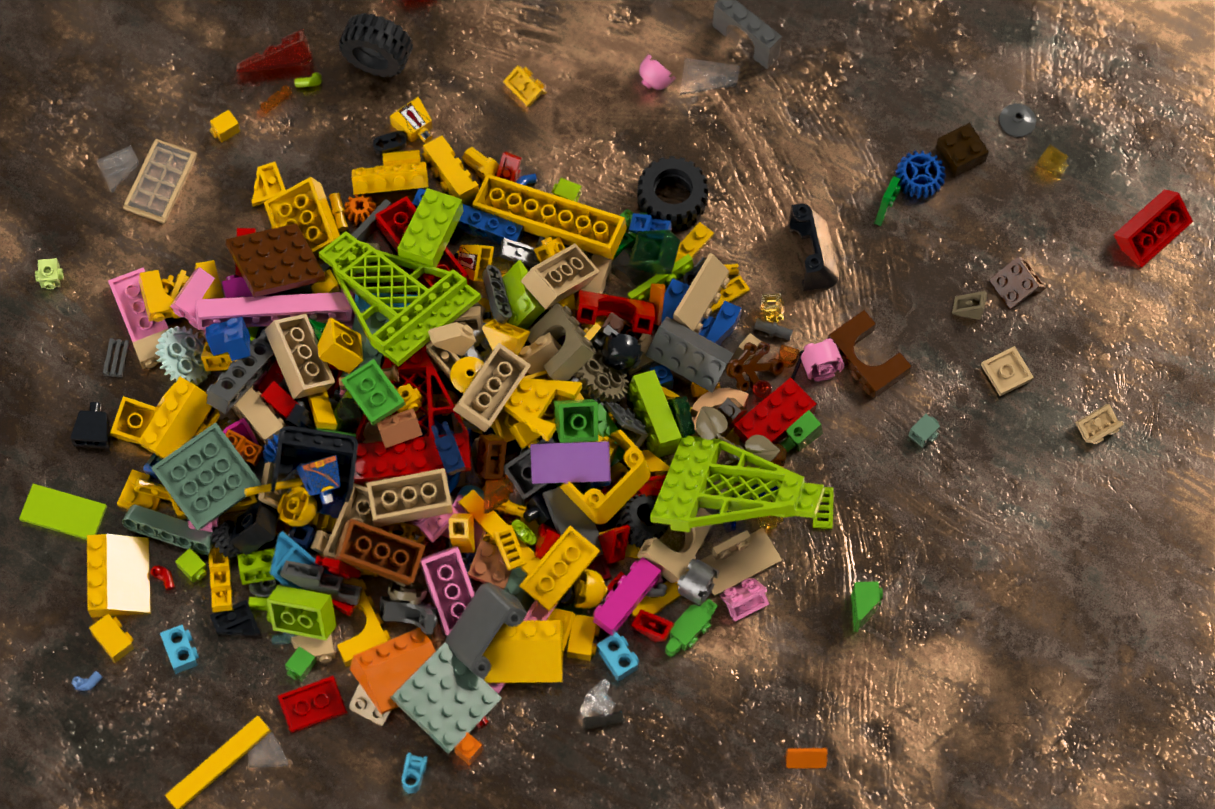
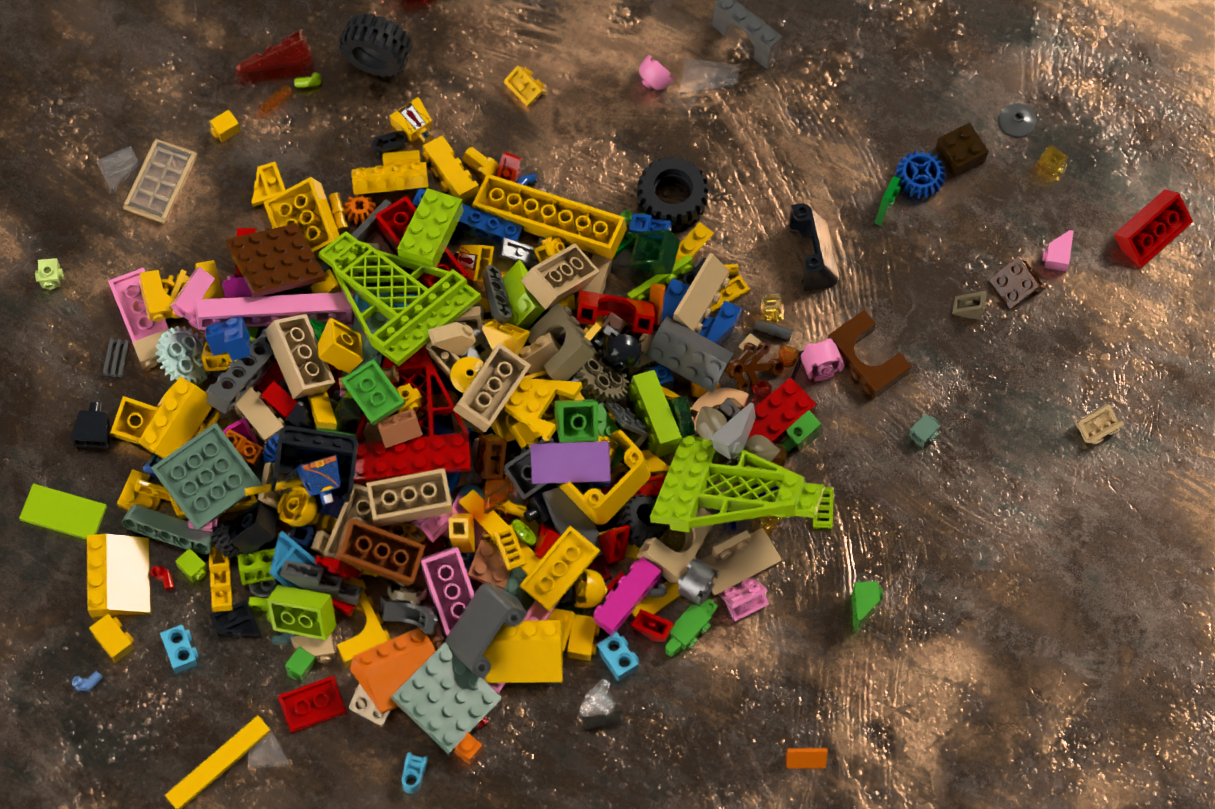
dark blue hinge [431,421,466,476] -> none
lime brick [552,178,582,202] -> none
tan plate [981,346,1034,396] -> none
none -> light grey slope [711,403,756,460]
none -> bright pink slope [1042,230,1074,272]

